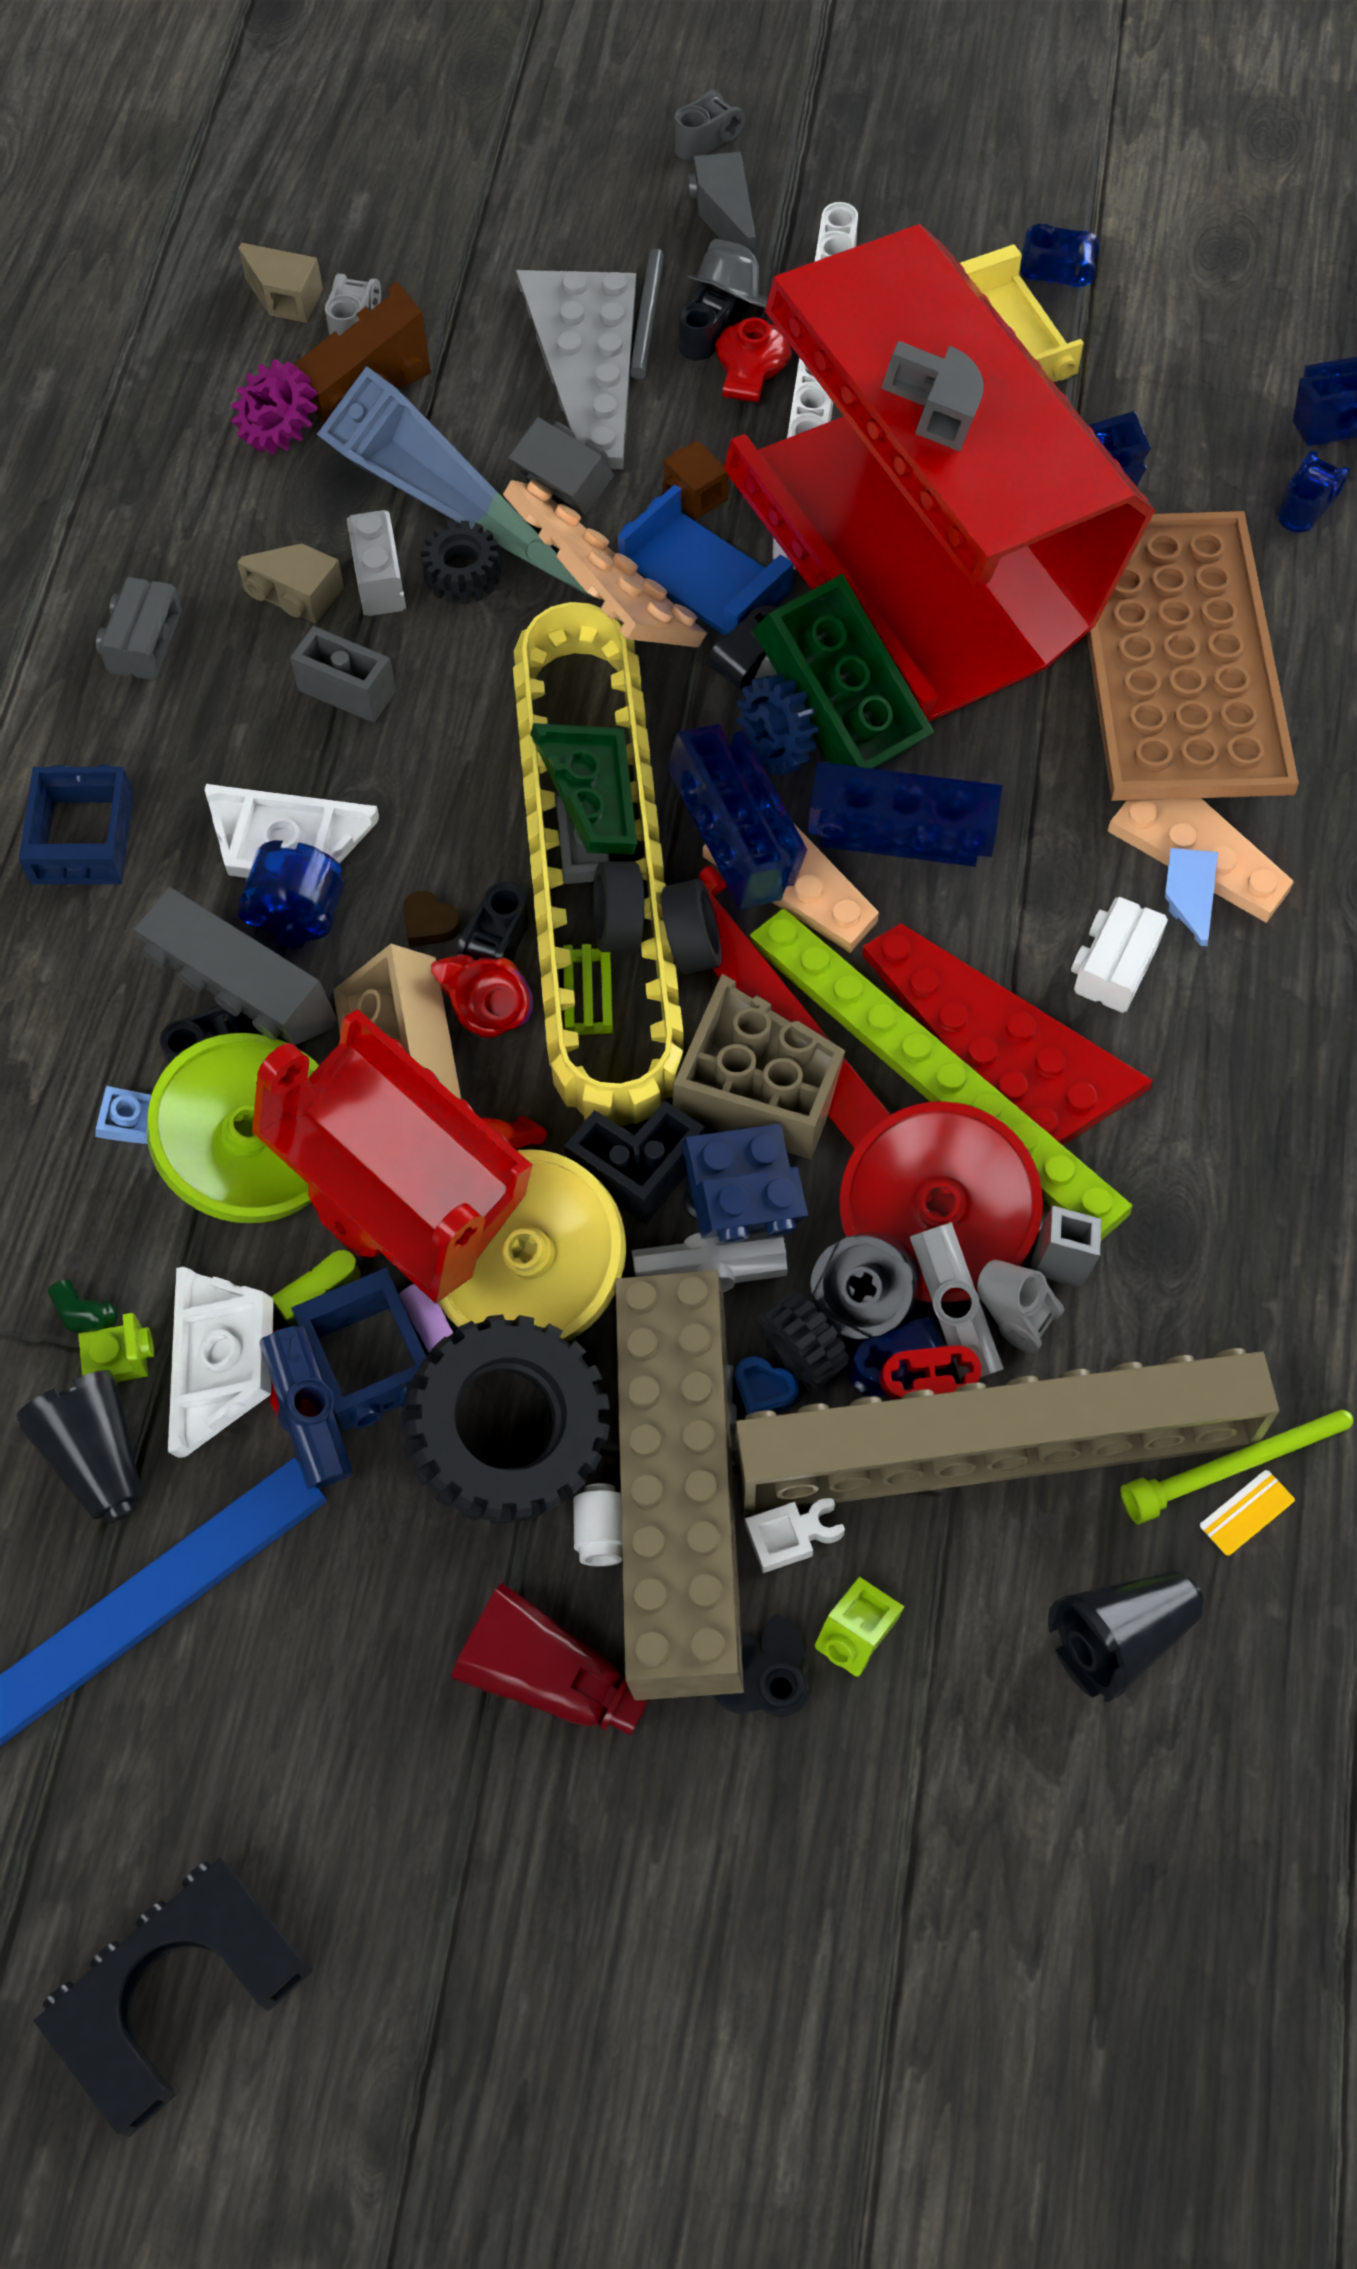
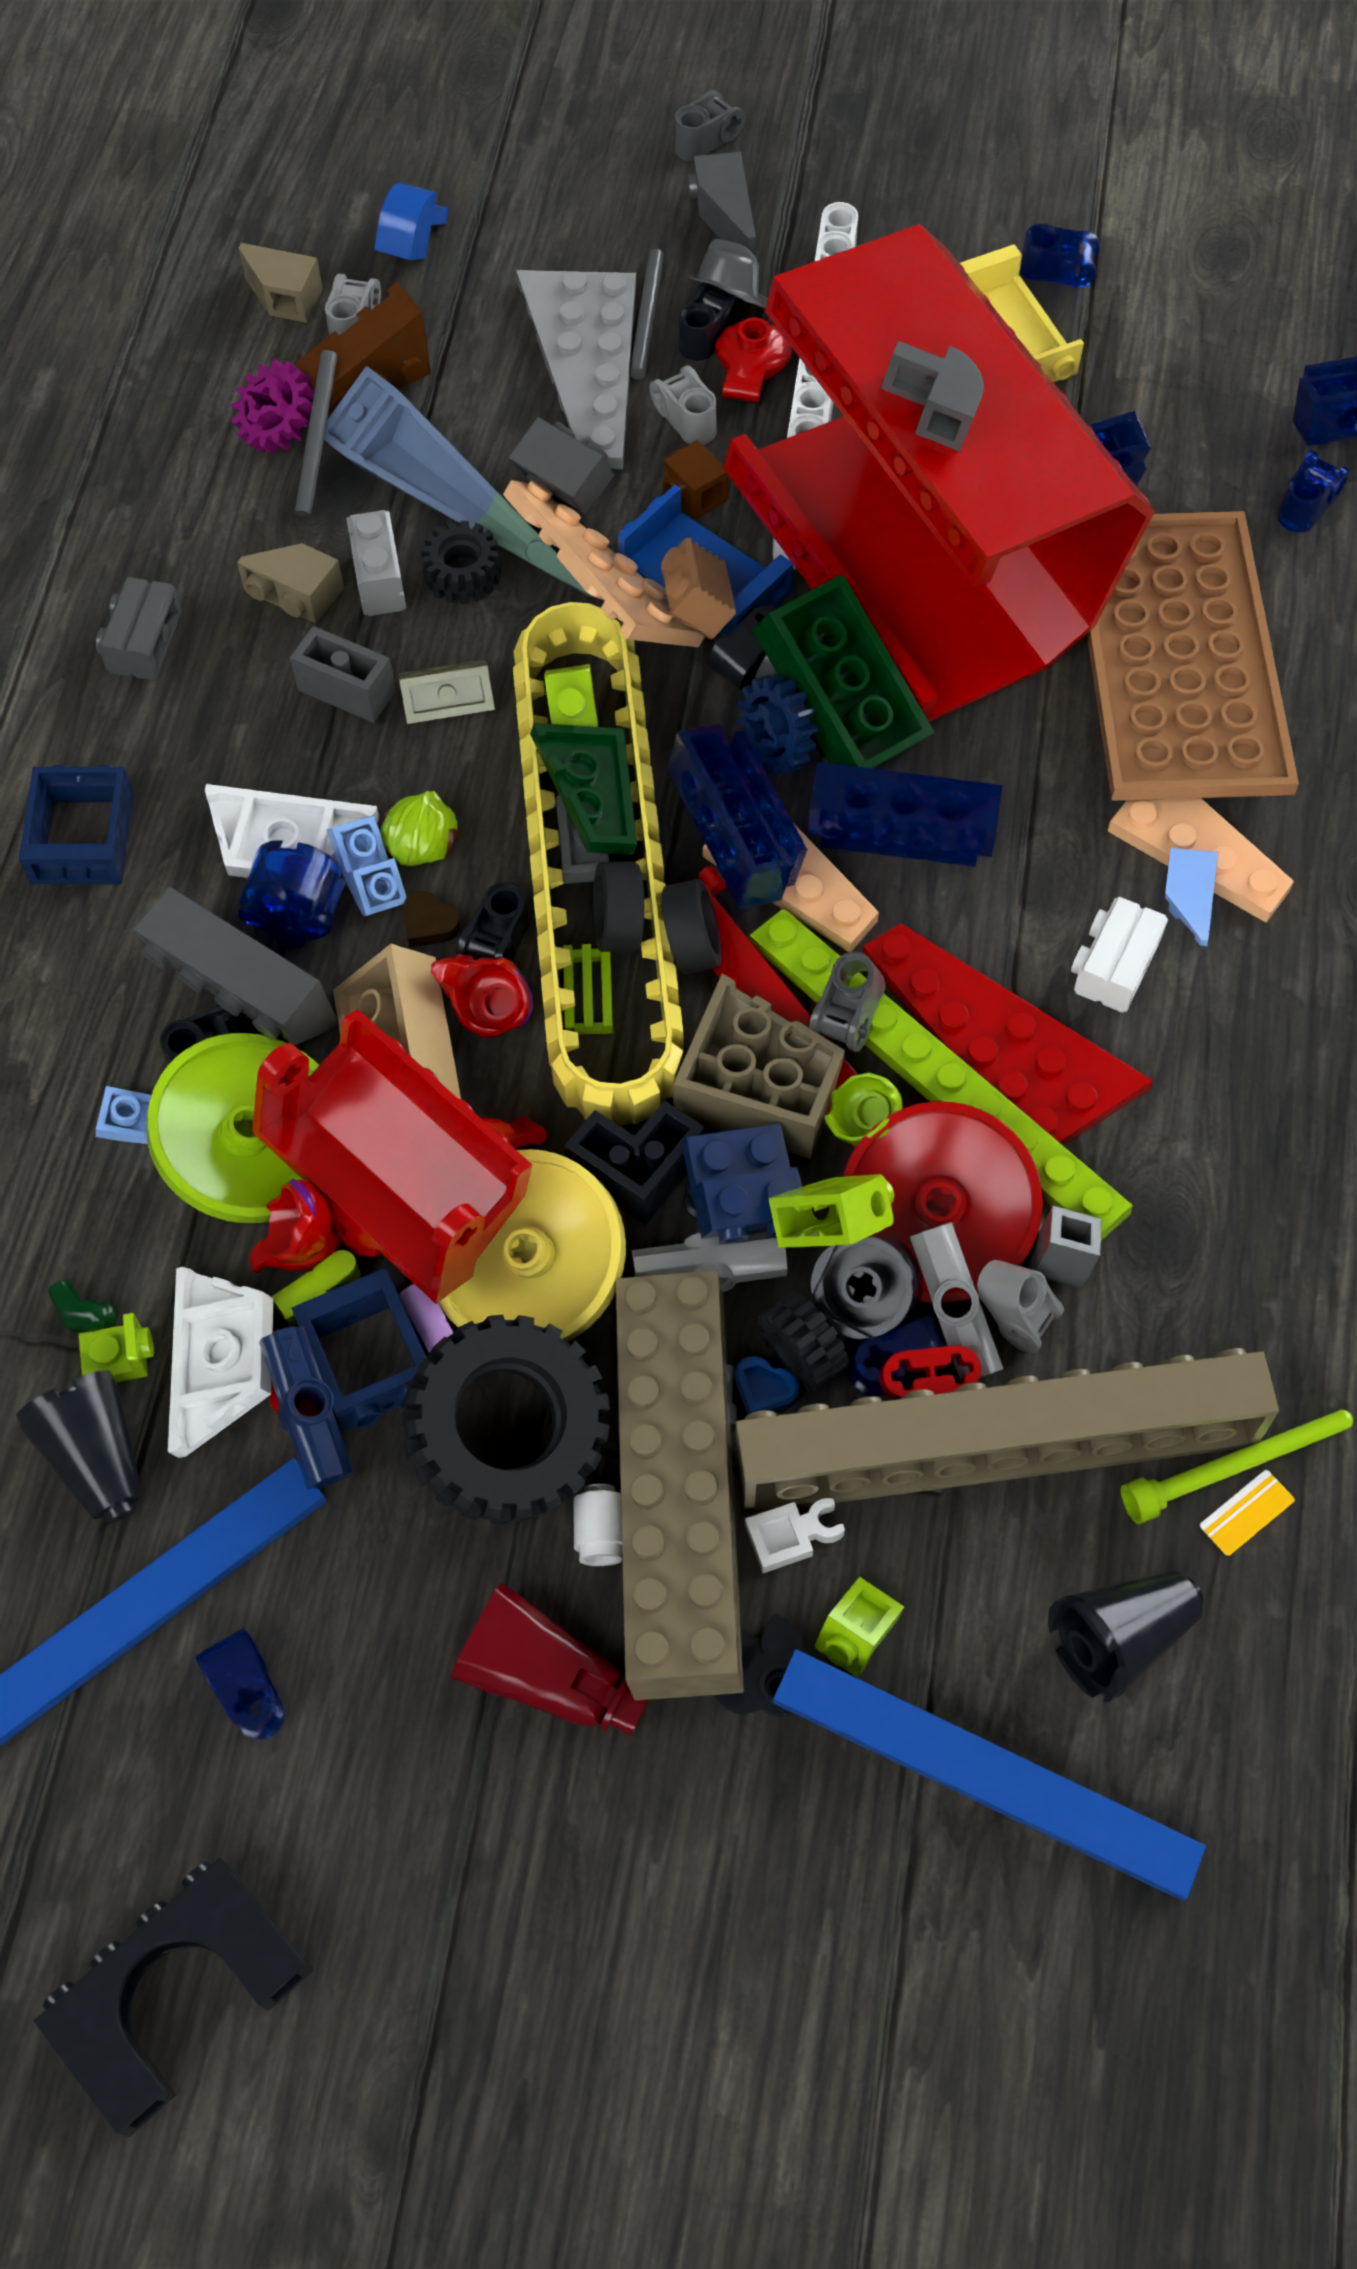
none -> clear blue piece [195,1627,285,1740]
none -> red hair [249,1179,340,1274]
none -> dark grey bar [294,350,338,517]
none -> light blue slope [327,815,407,916]
none -> blue brick [374,182,449,260]
none -> lime hair [380,791,459,867]
none -> panel [398,659,495,724]
none -> lime torso [544,664,599,727]
none -> light grey piece [650,365,717,445]
none -> medium nougat brick [661,538,736,639]
none -> lime torso [768,1174,894,1248]
none -> blue tile [771,1649,1206,1901]
none -> dark grey piece [809,952,885,1052]
none -> lime hair [824,1073,902,1147]

